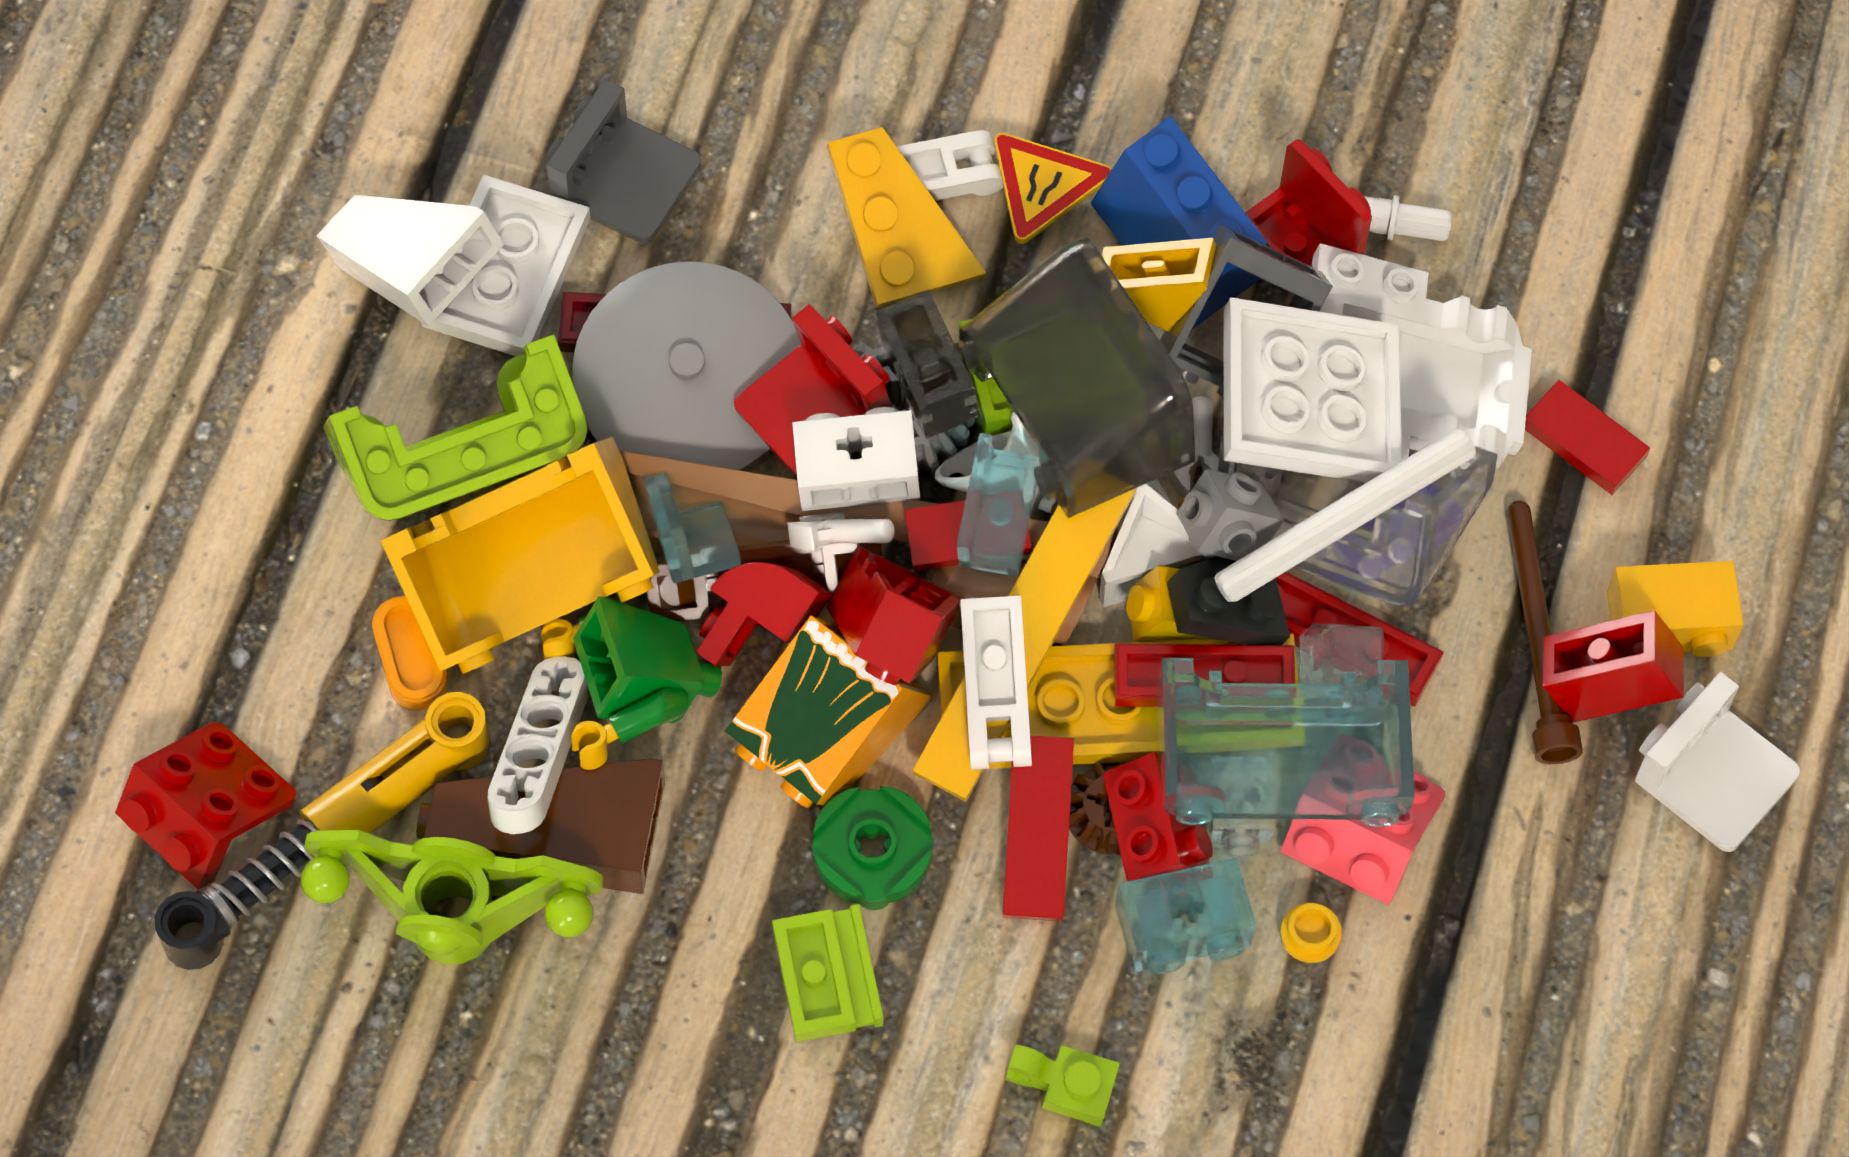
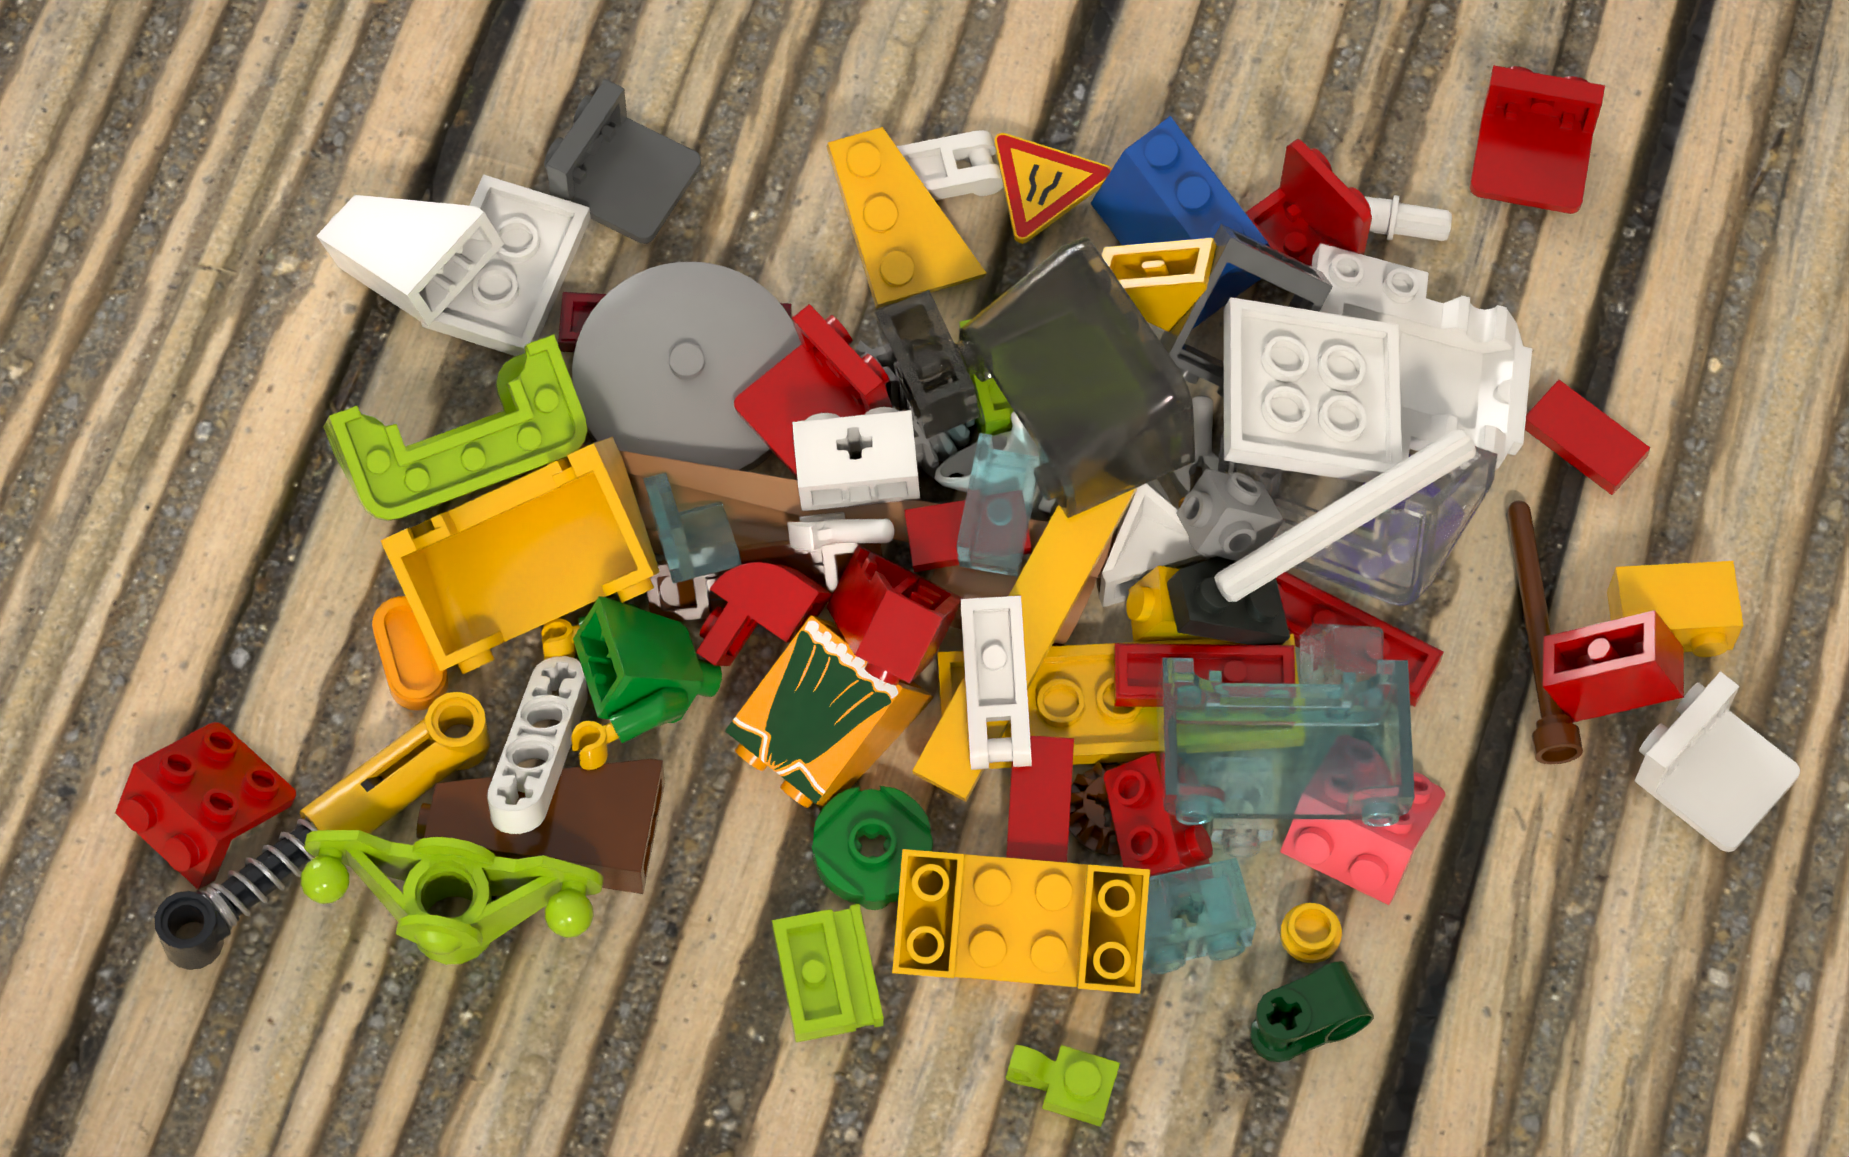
none -> yellow slope [892,849,1150,994]
none -> dark green piece [1250,961,1374,1062]
none -> red bracket [1470,65,1605,214]

